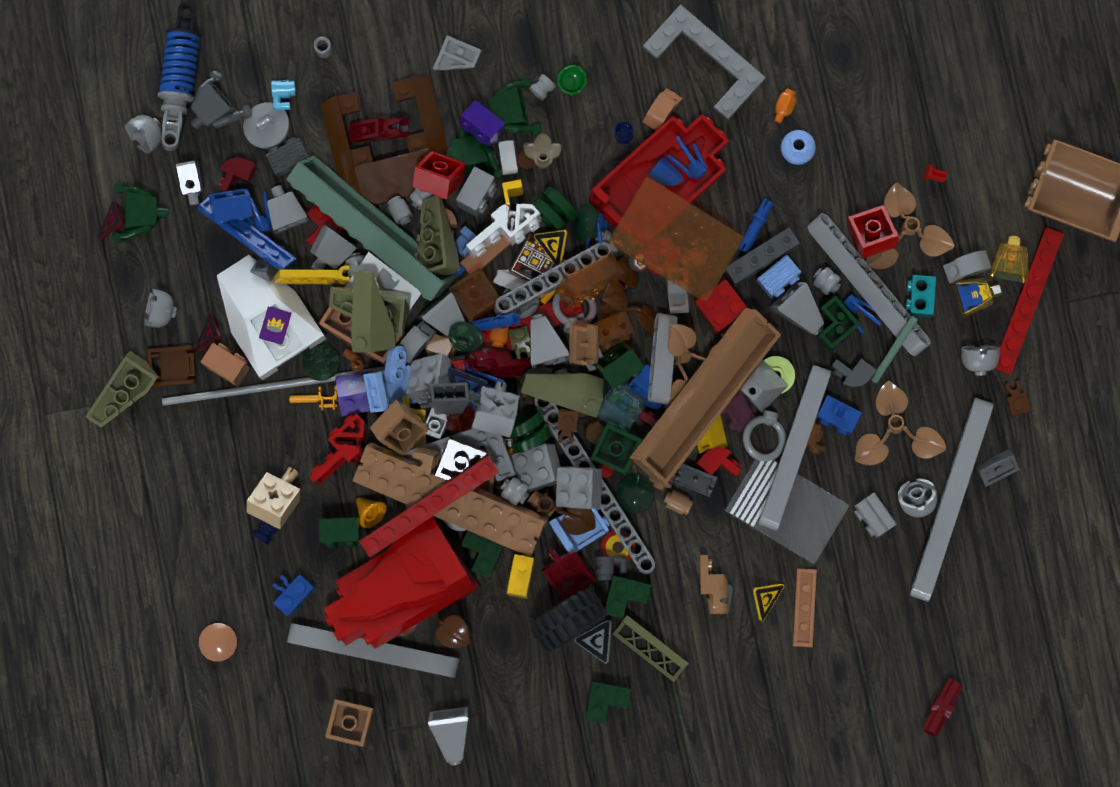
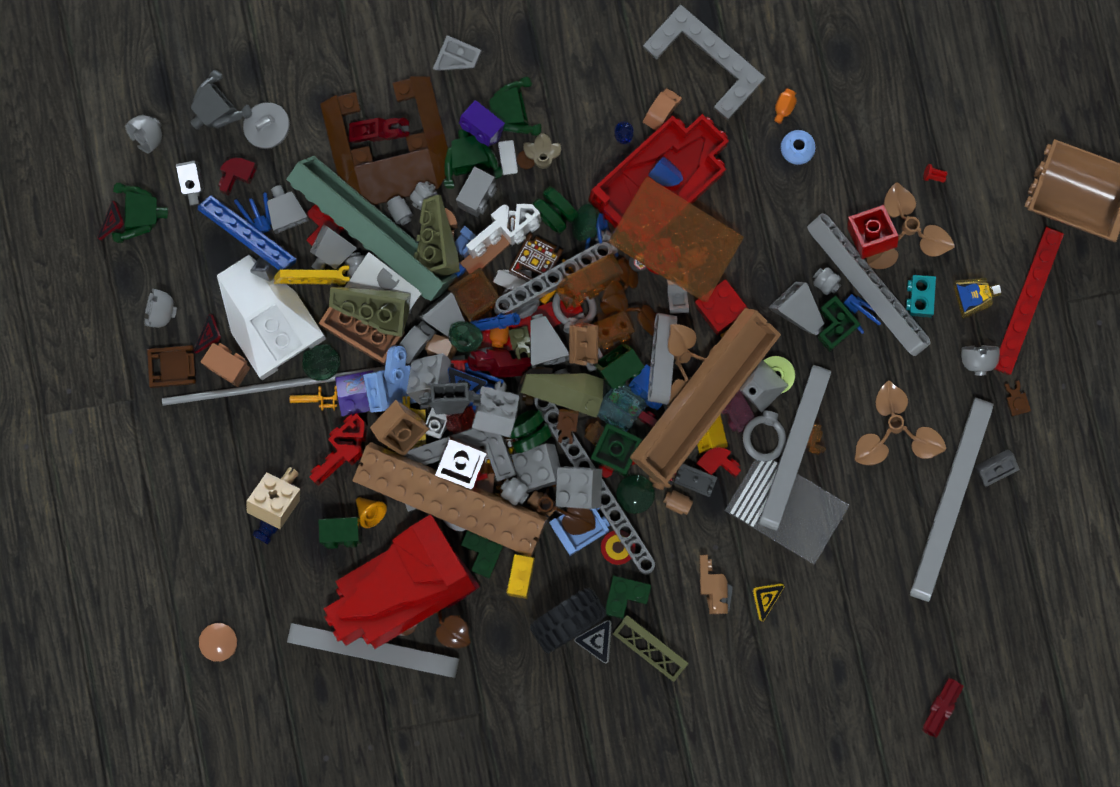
olive wedge [85,351,158,427] -> none
piece [158,2,202,151] -> none
blue brick [209,188,252,223] -> none
dark purple sticker [259,306,292,344] -> none
dark grey brick [266,138,309,178] -> none
medium azure piece [271,80,296,110] -> none
blue brick [272,574,316,617] -> none
light grey beam [314,37,333,58] -> none
medium nougat brick [325,699,375,747] -> none
dark orange arm [342,348,364,372] -> none
olive wedge [351,271,396,352] -> none
red plate [359,456,500,557] -> none
red brick [412,151,466,199] -> none
medium nougat hinge [412,446,441,475] -> none
light grey slope [428,707,469,765] -> none
yellow panel [502,180,523,211] -> none
light grey wheel [529,74,556,101] -> none
black piece [534,230,567,266] -> none
dark red plate [542,548,596,601] -> none
green hair [557,65,587,95] -> none
dark green brick [586,682,631,724] -> none
dark grey piece [595,556,627,580] -> none
blue plant [667,136,708,180] -> none
dark grey brick [724,227,800,287] -> none
blue pin [737,199,774,254] -> none
light blue brick [757,255,801,298] -> none
nougat tile [793,568,817,648] -> none
blue brick [816,395,862,436] -> none
dark grey brick [831,359,876,389] -> none
light grey brick [854,493,897,538] -> none
sand green bar [871,316,918,383] -> none
light grey cylinder [898,479,937,518] -> none
light grey brick [943,251,992,283] -> none
clear yellow torso [990,236,1029,283] -> none

